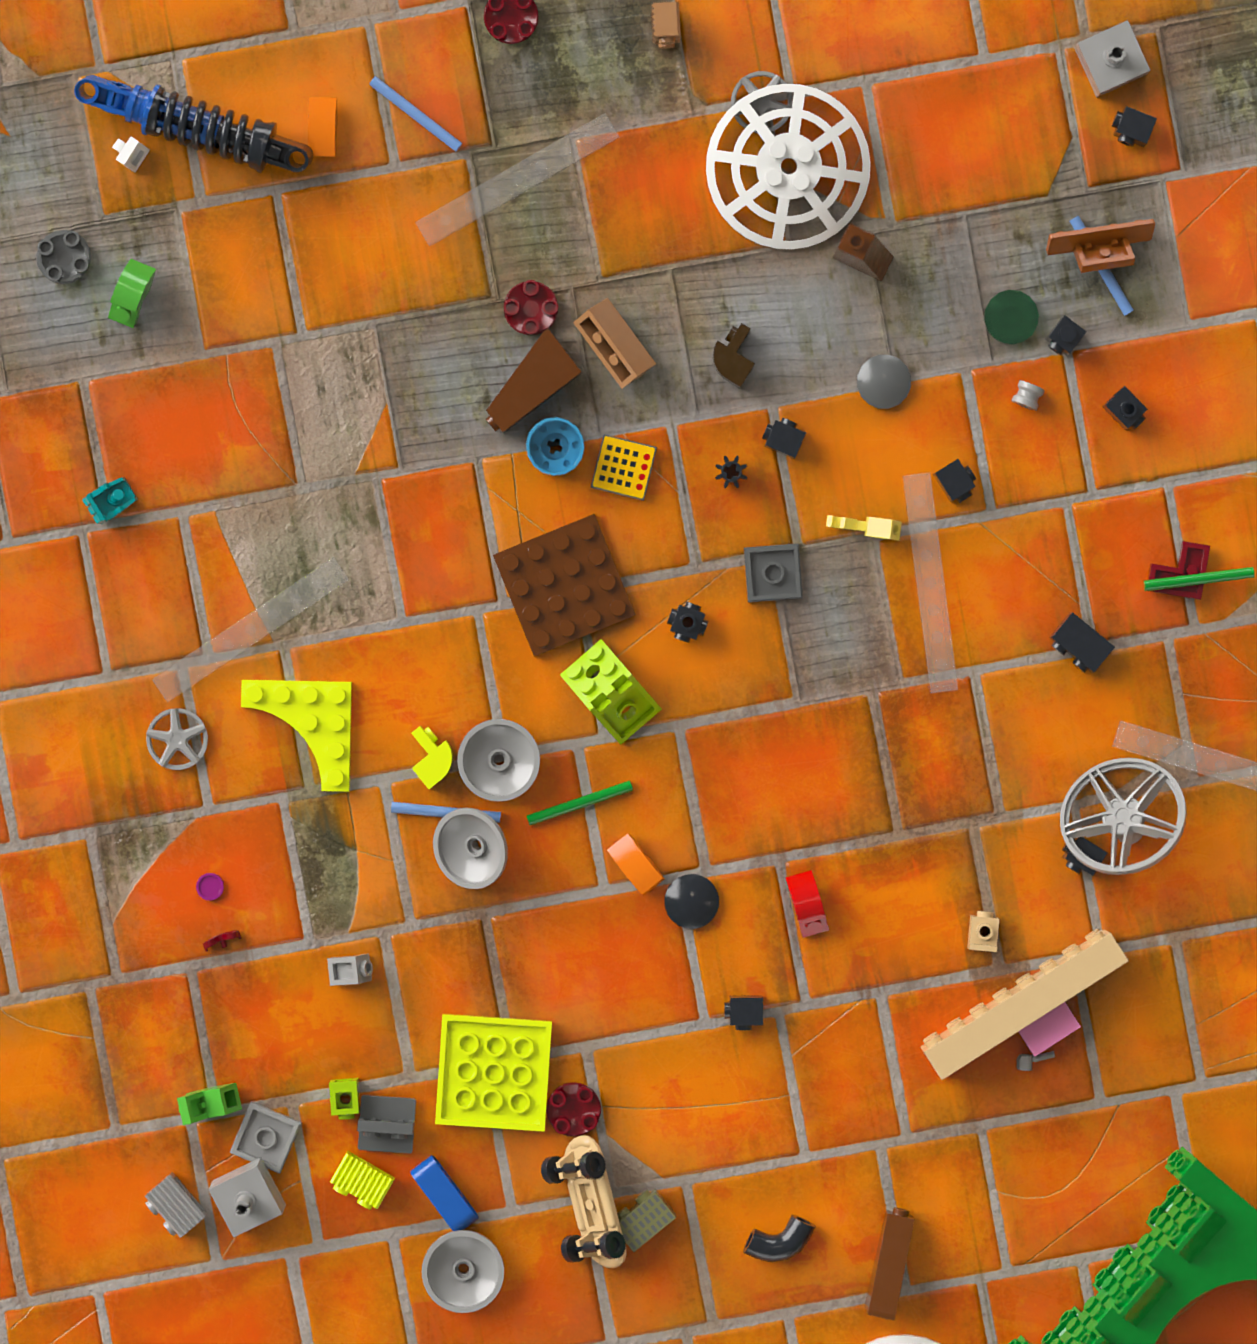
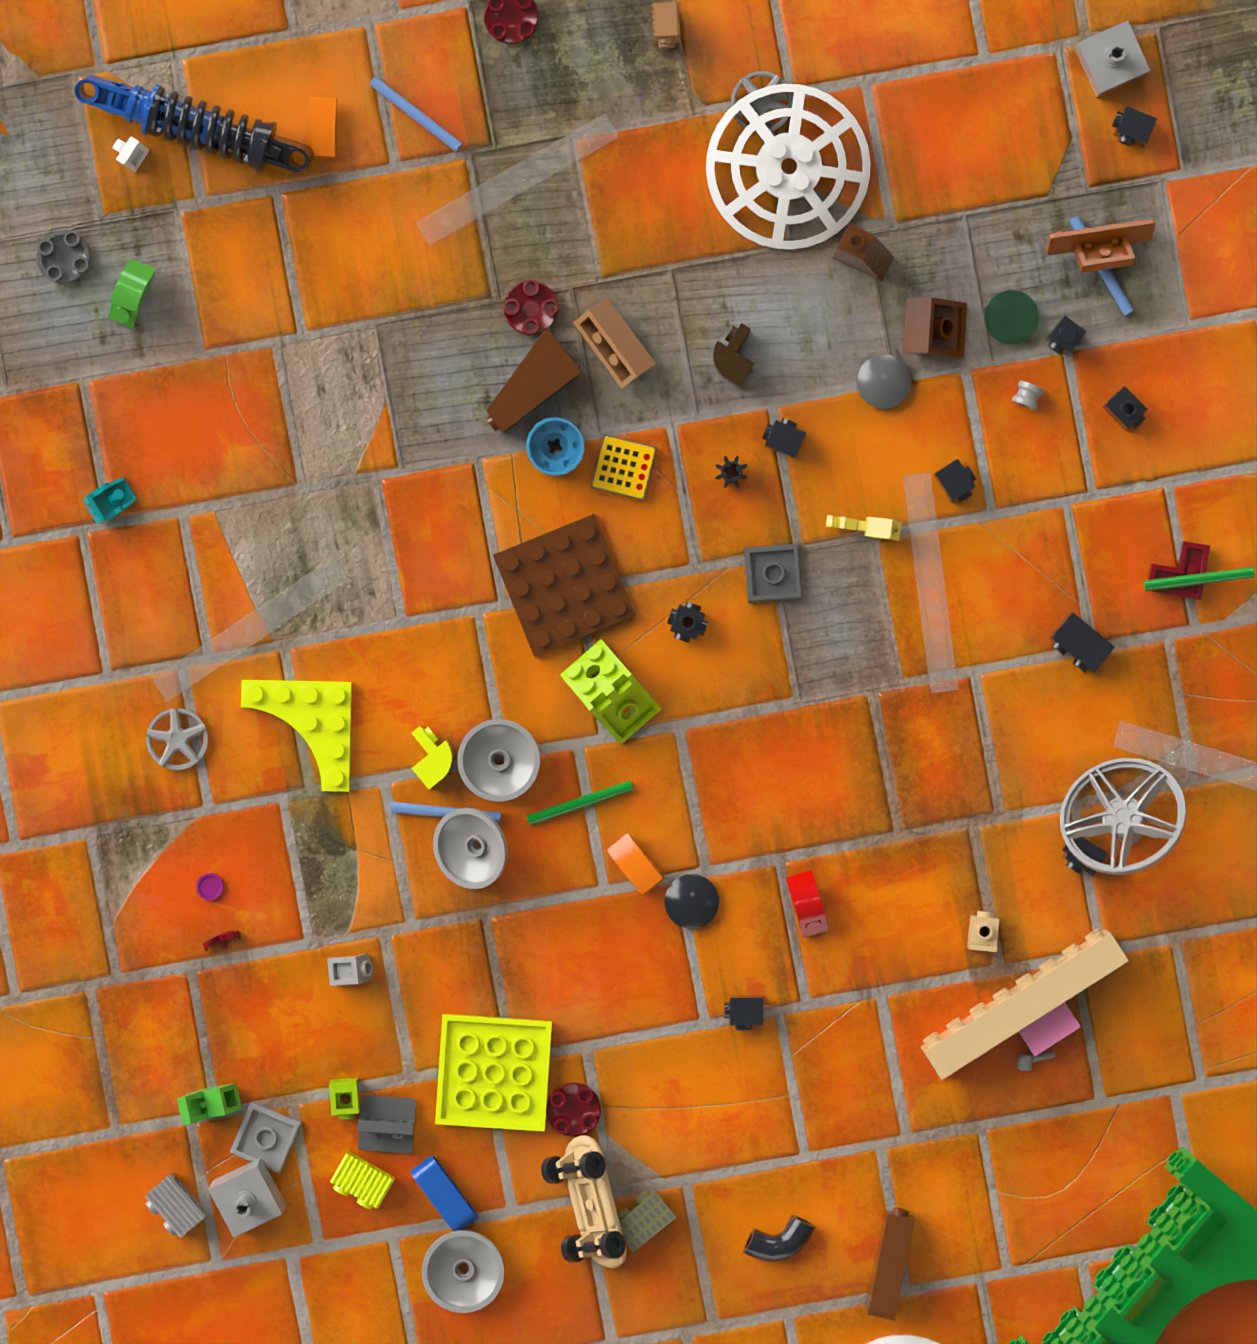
none -> reddish brown slope [903,297,967,358]

